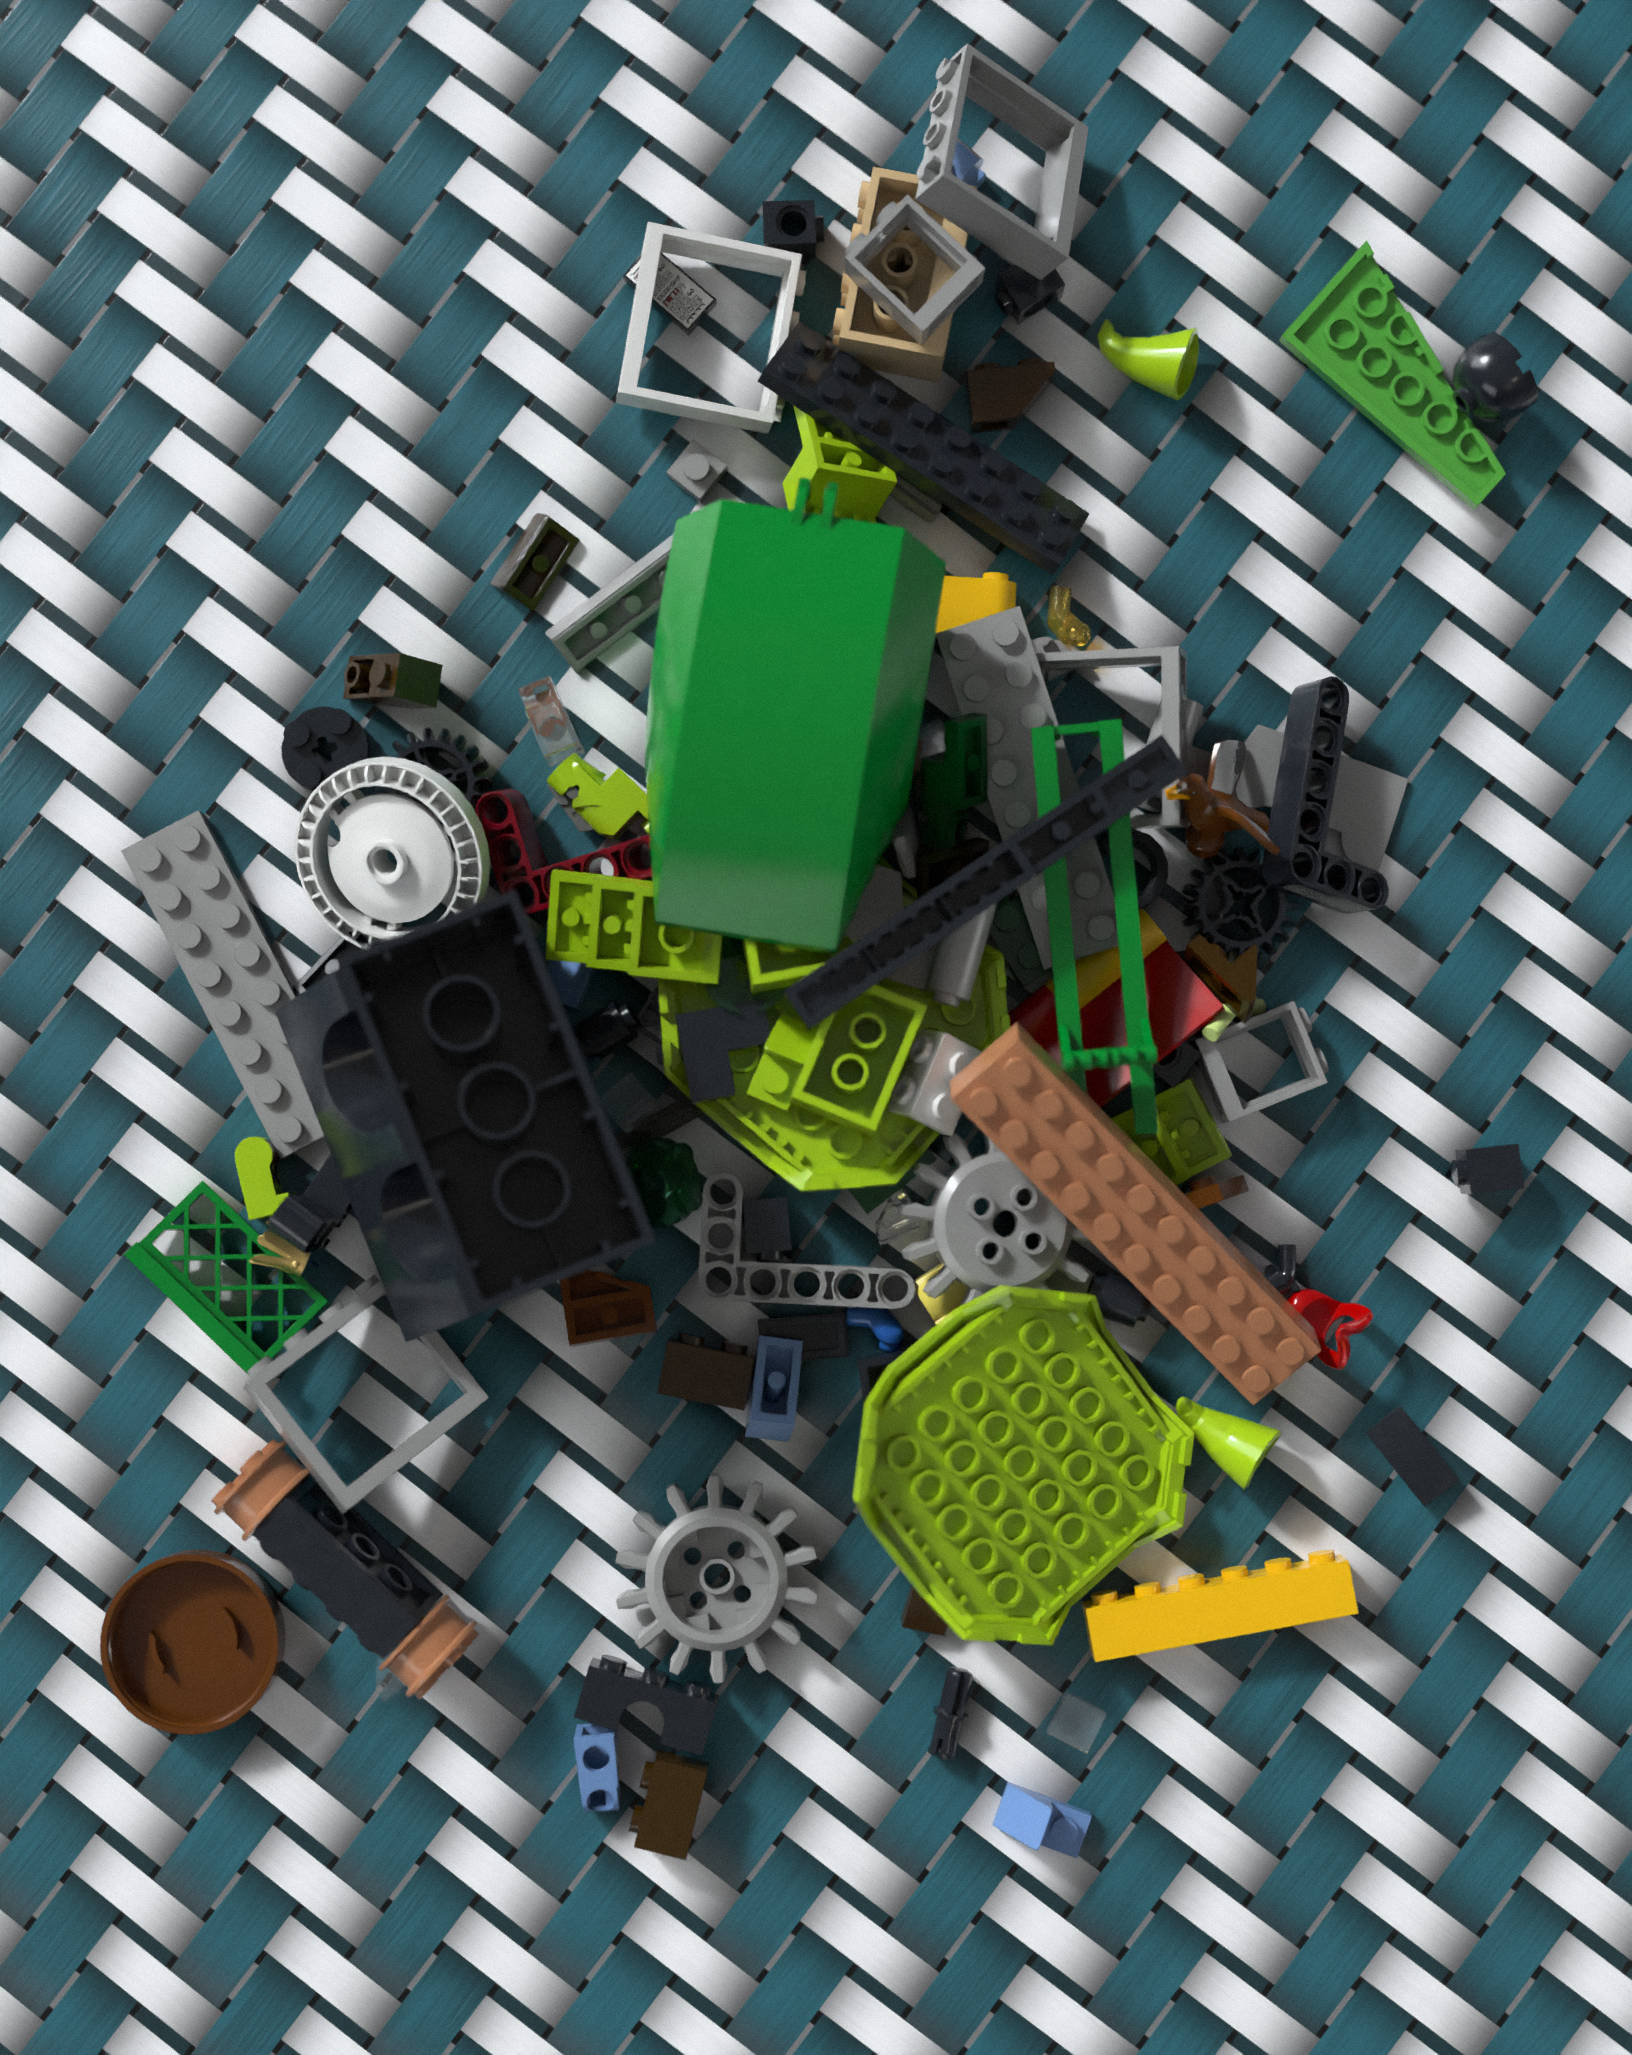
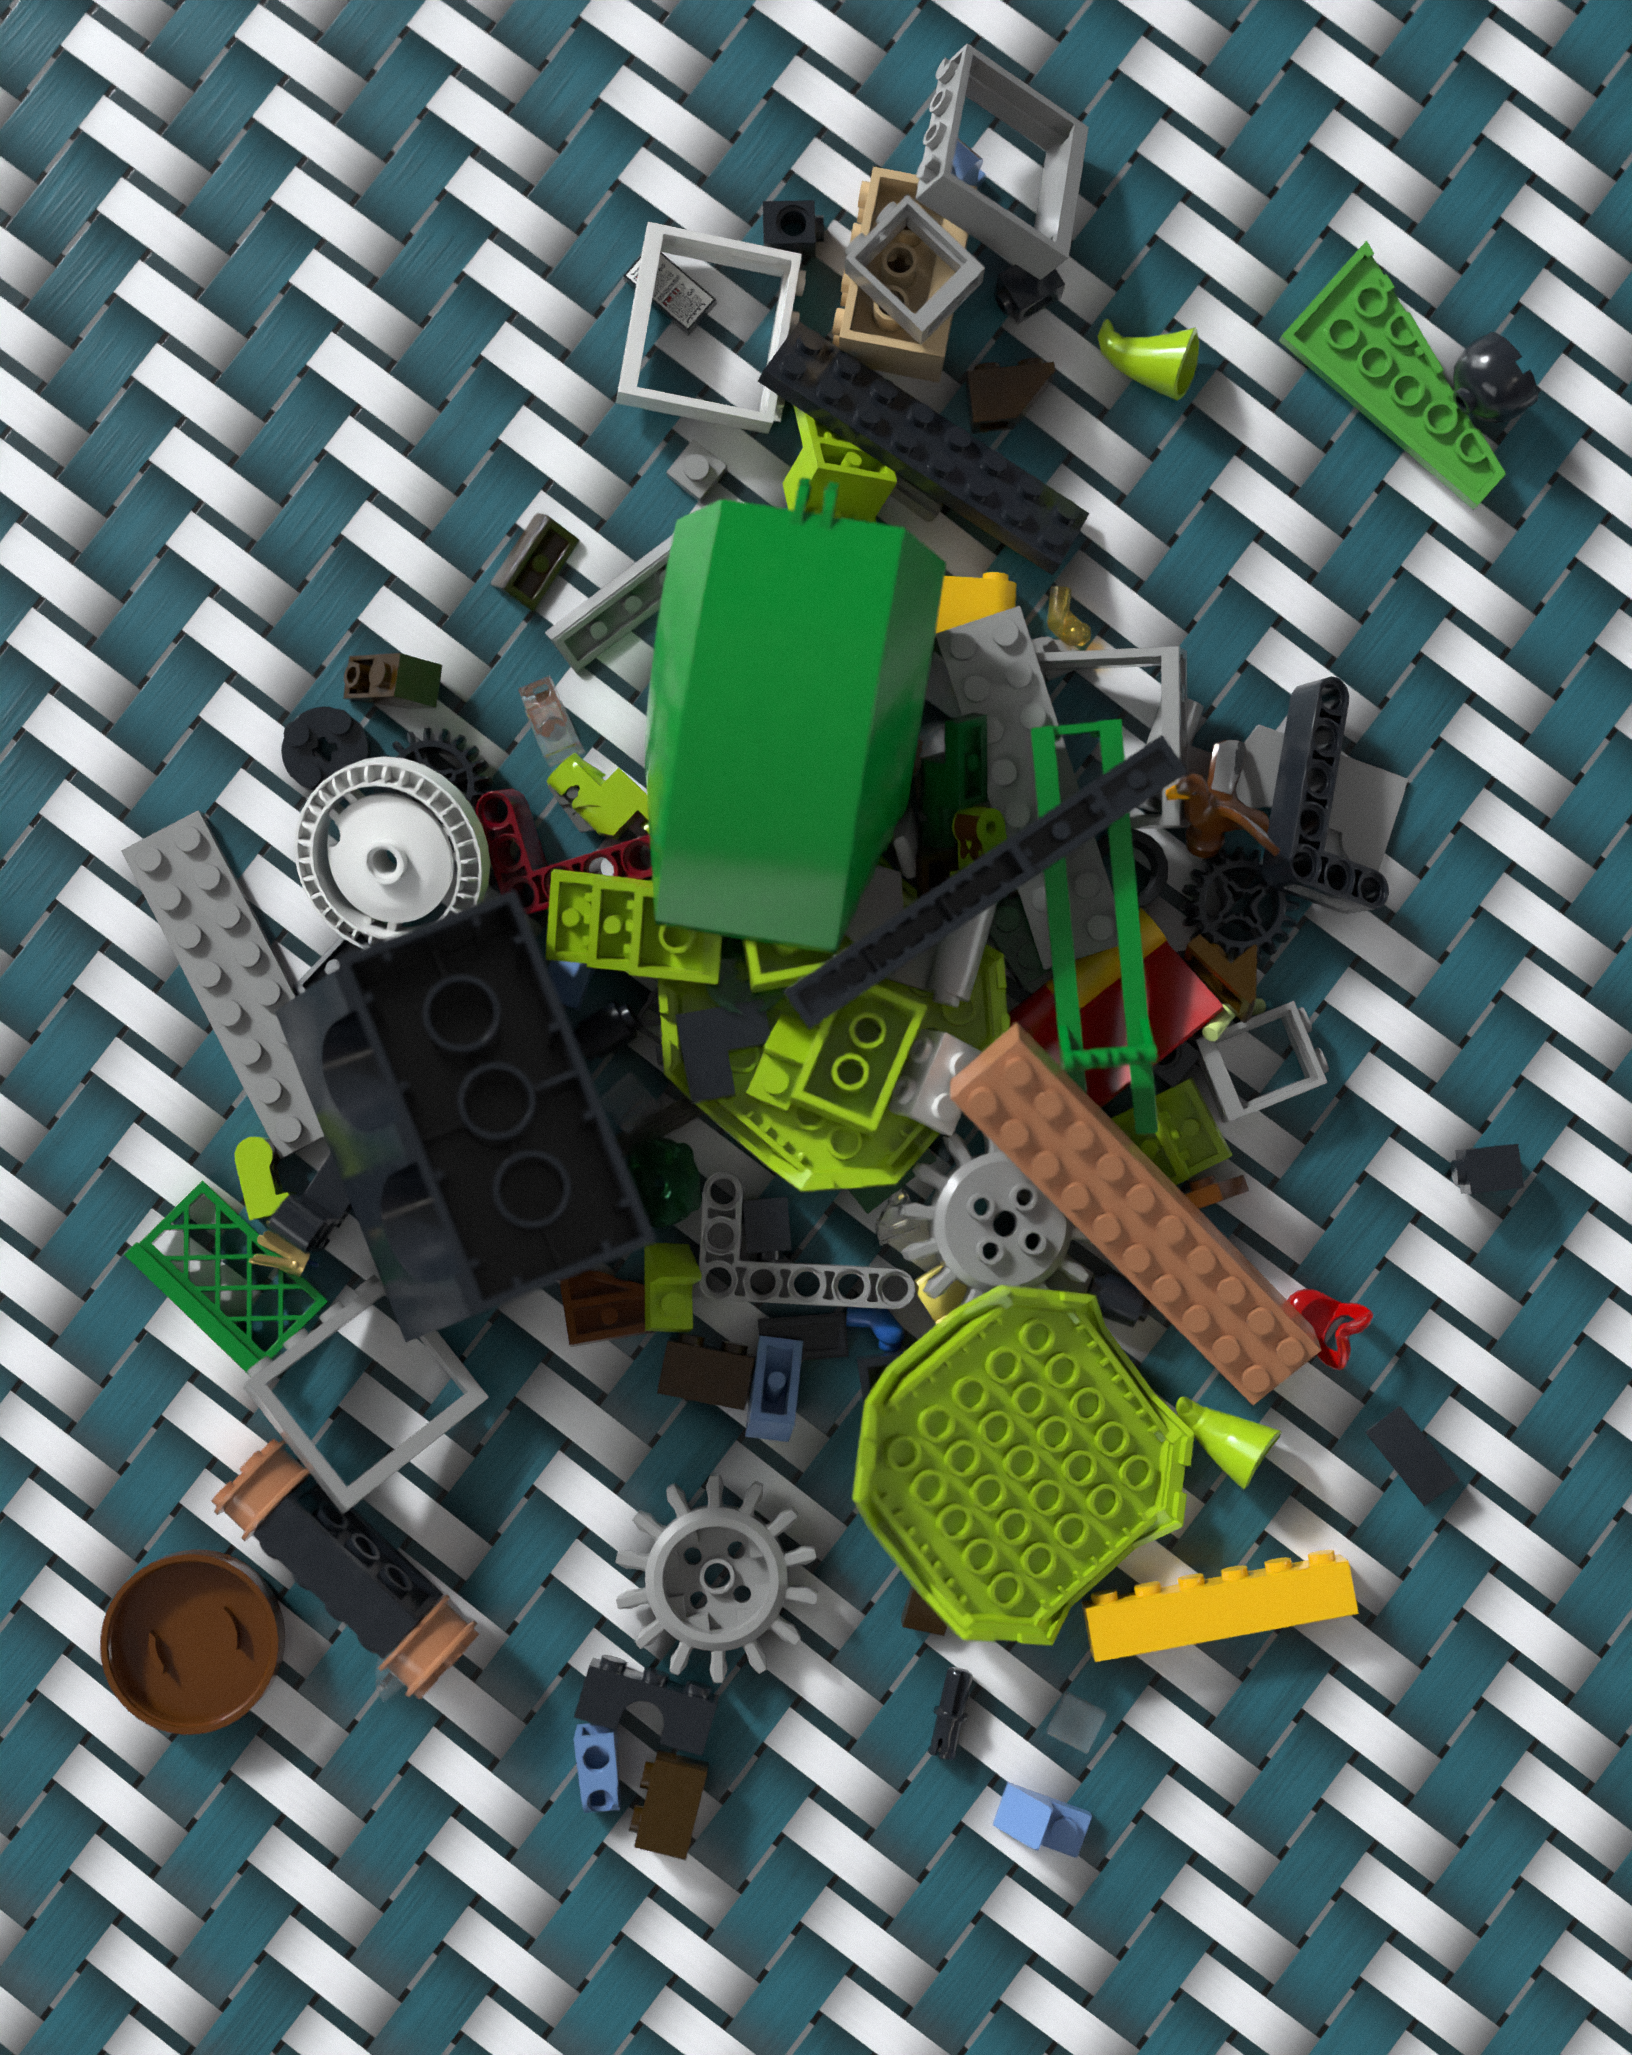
black piece [1263,1244,1301,1295] -> none
none -> lime slope [644,1243,702,1332]
none -> lime leg [950,806,1007,878]

